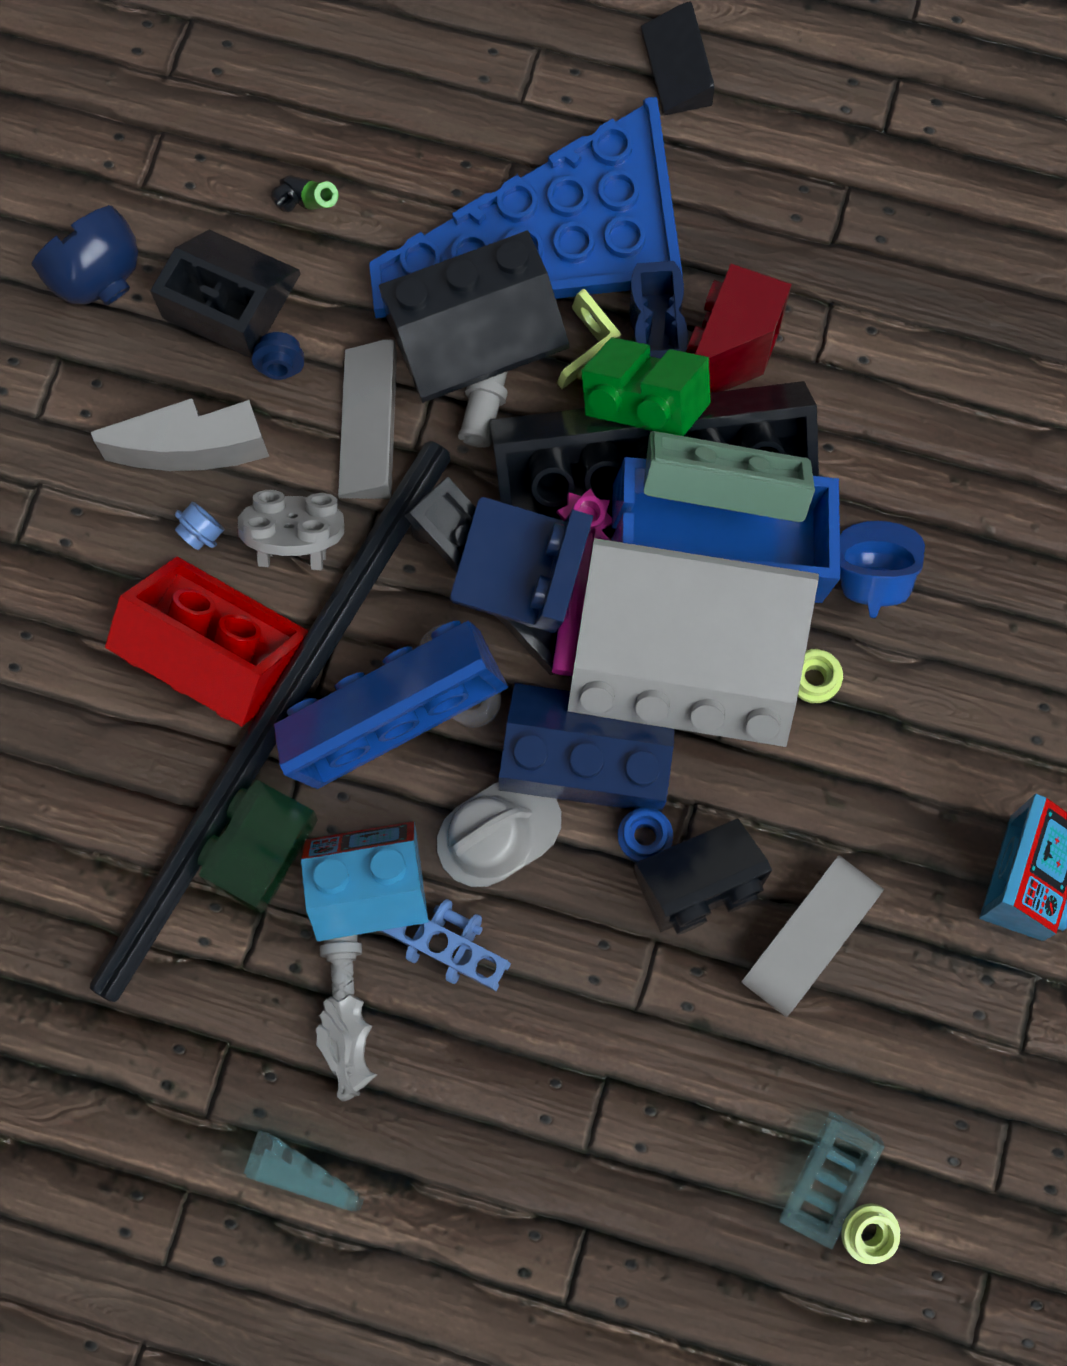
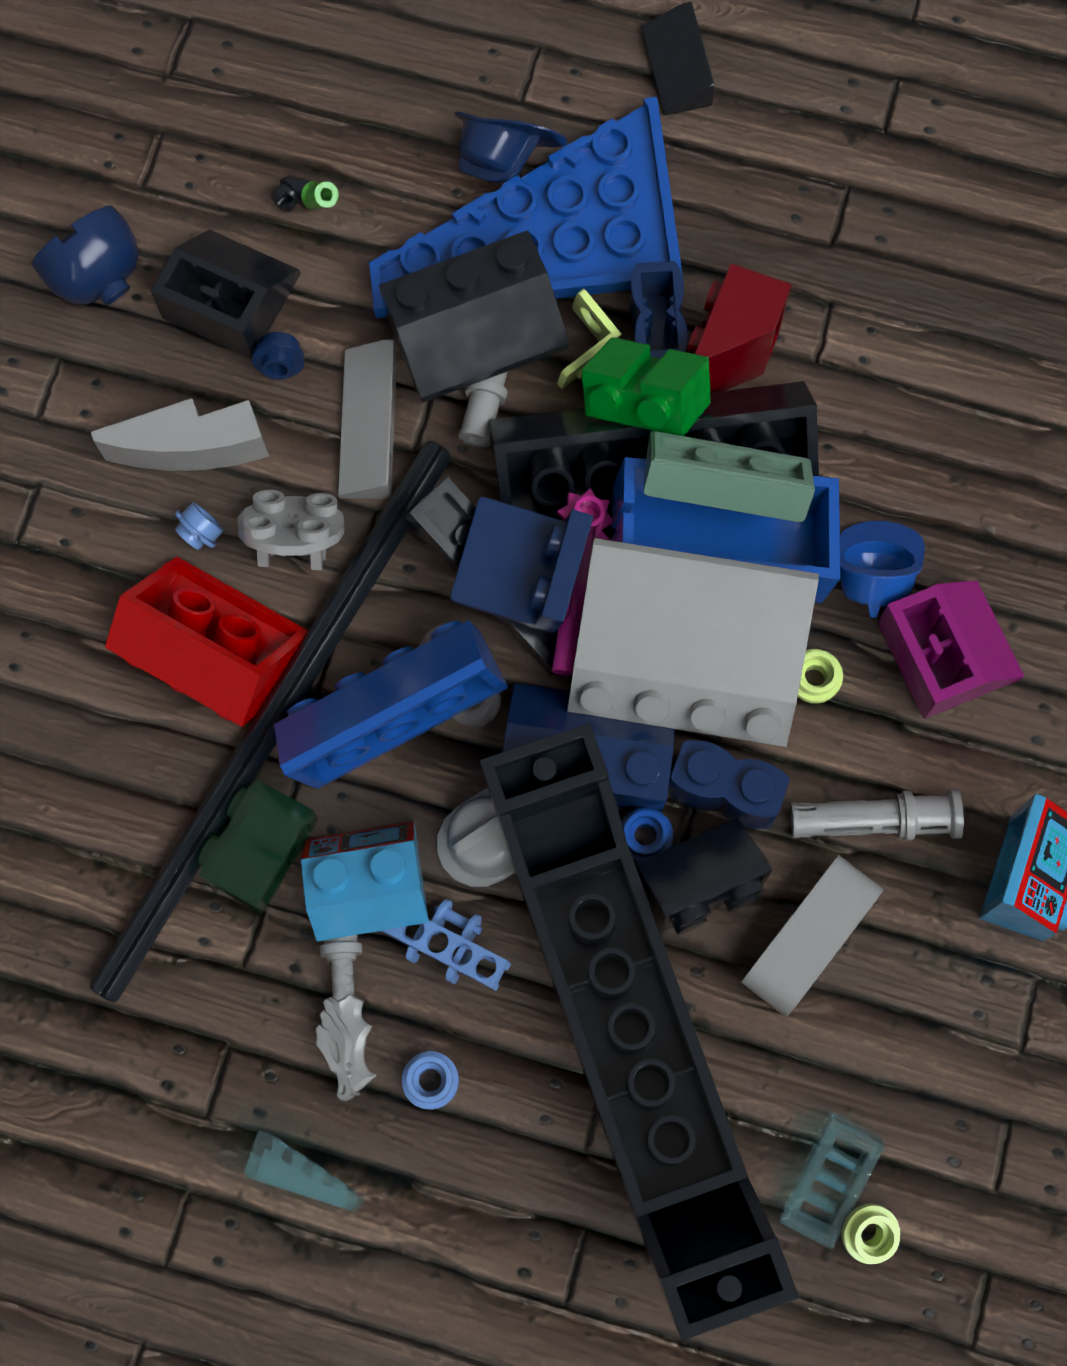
none -> medium blue plate [402,1051,459,1110]
none -> dark blue piece [455,111,568,183]
none -> black slope [480,723,799,1341]
none -> dark blue brick [668,740,790,829]
none -> light grey pin [790,789,964,841]
none -> magenta slope [878,580,1024,719]

